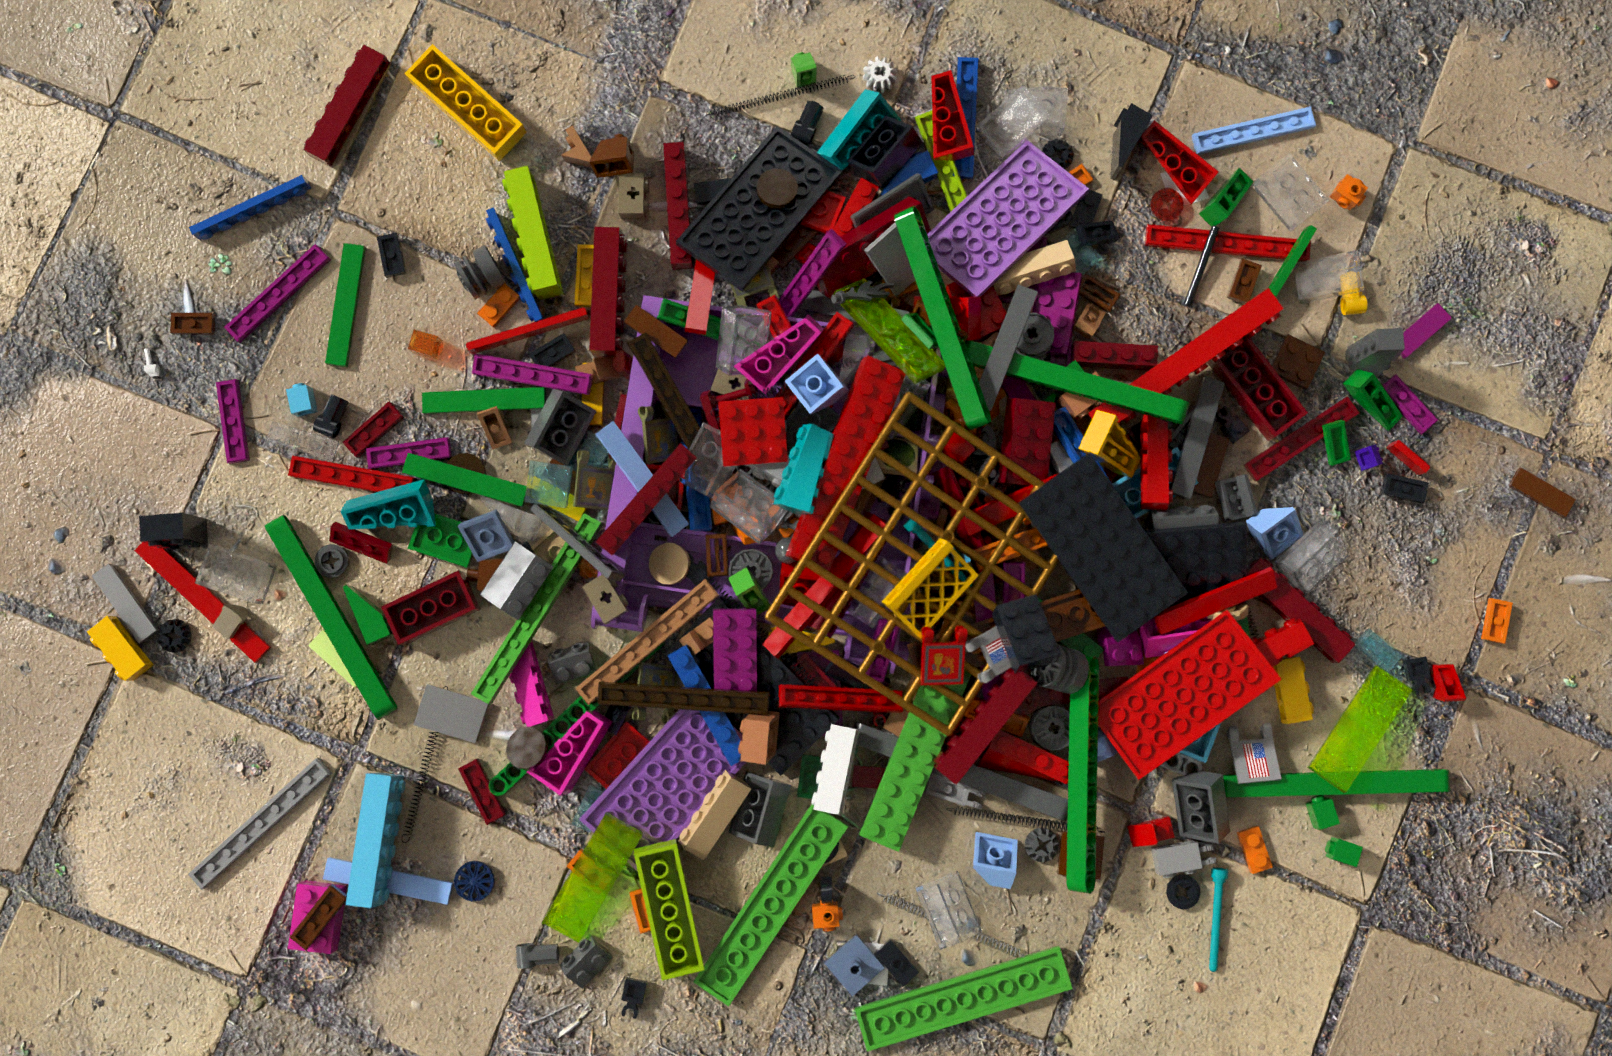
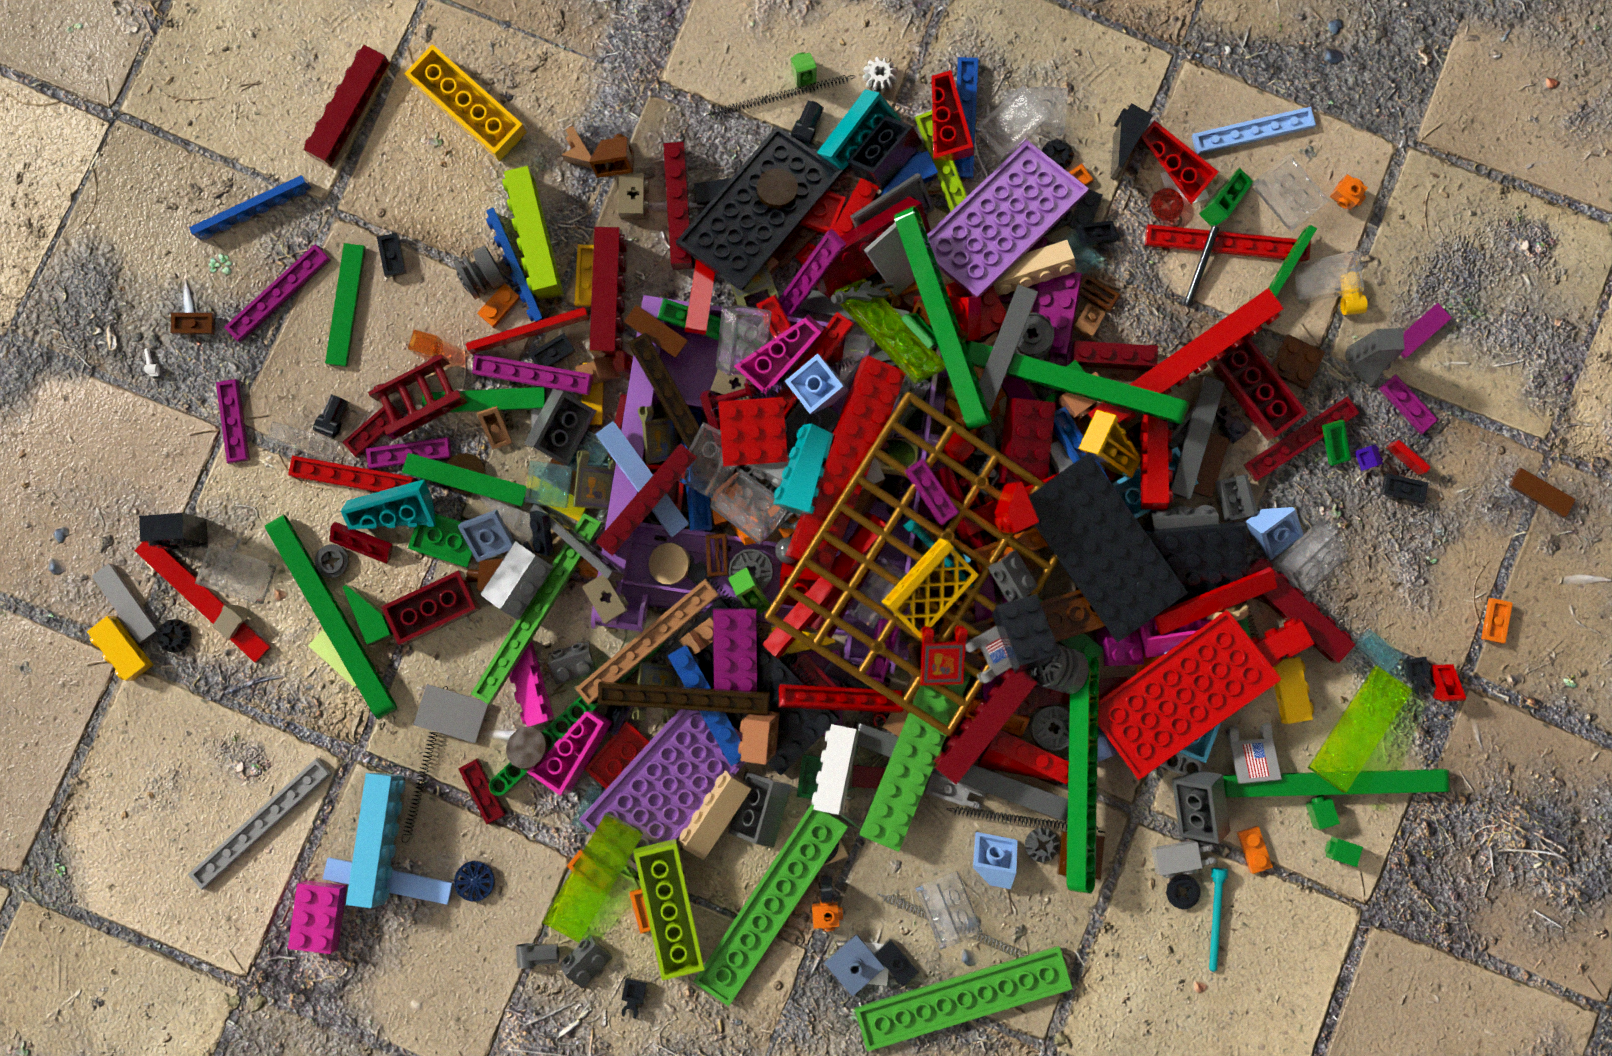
medium azure brick [286,383,318,417] -> none
reddish brown tile [289,884,347,951] -> none
red slope [1127,816,1175,847] -> none
reddish brown plate [1227,258,1262,304] -> none
green slope [1343,369,1403,431] -> none
none -> dark red fence [368,354,468,440]
none -> black plate [529,510,554,556]
none -> magenta tile [904,459,960,525]
none -> dark grey bracket [988,550,1038,602]
none -> red slope [994,481,1039,533]

